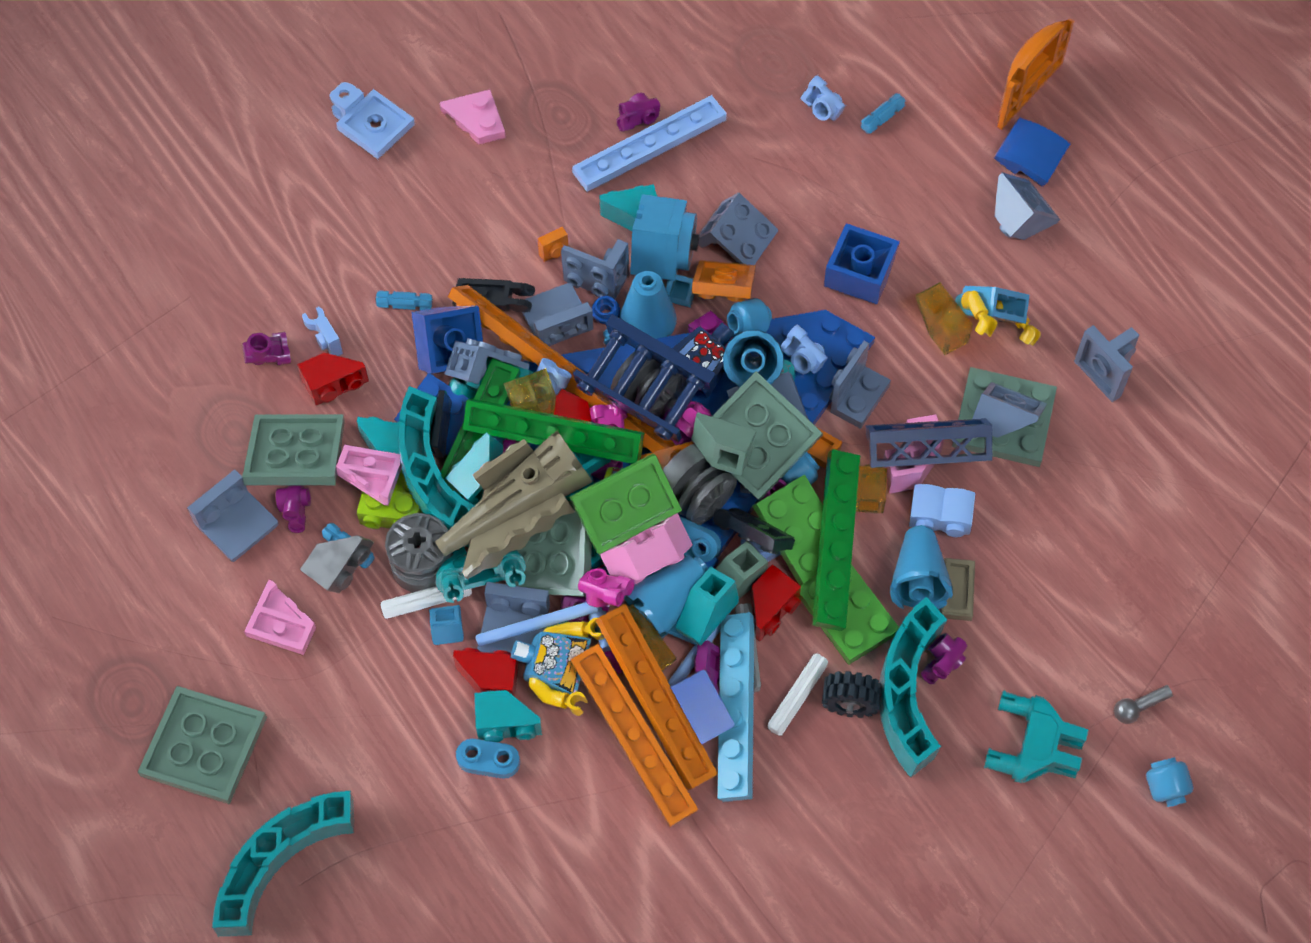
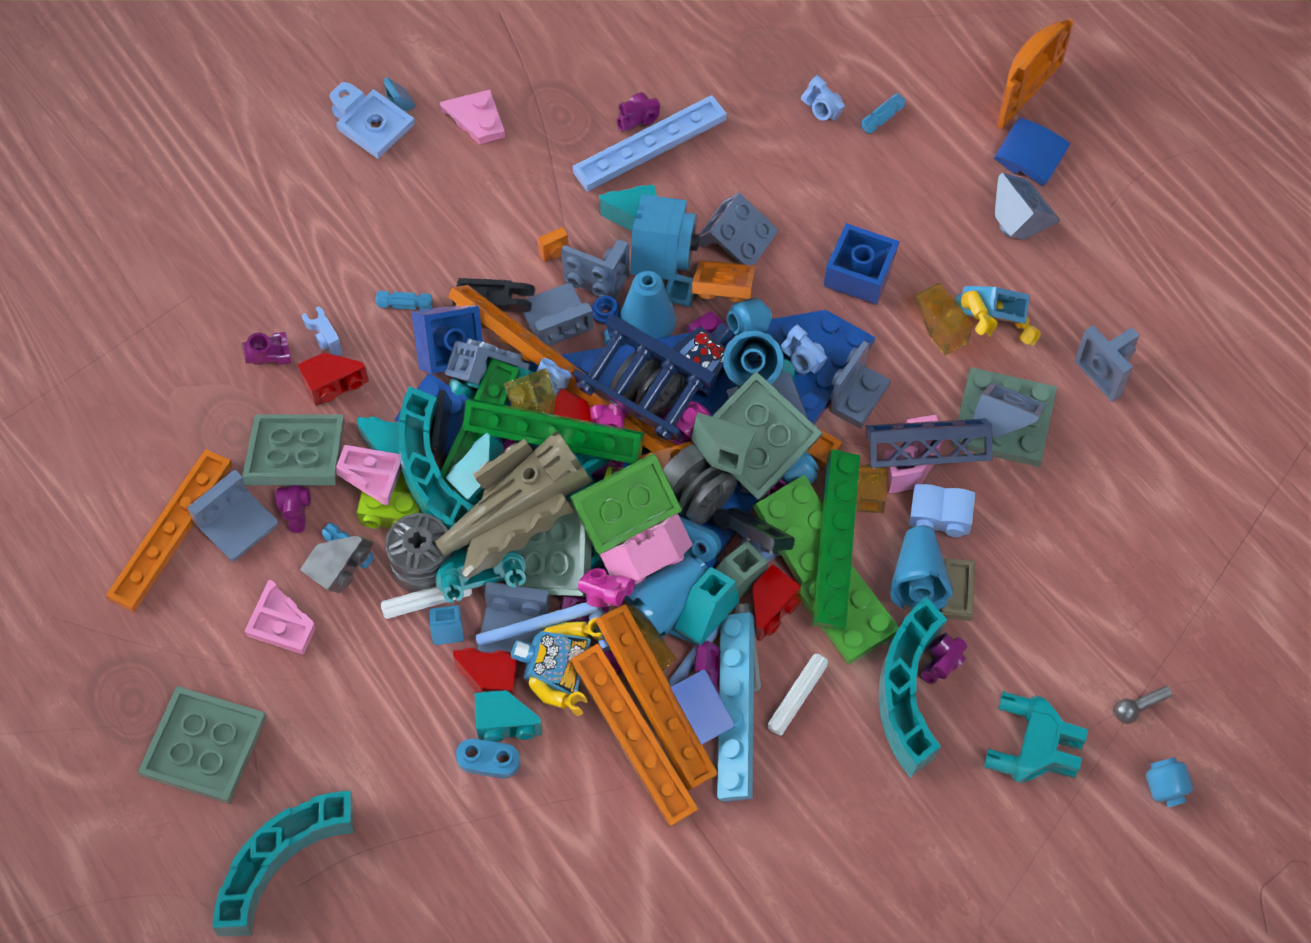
black wheel [822,671,882,718] -> none
none -> orange plate [106,449,233,613]
none -> dark azure slope [383,77,416,112]

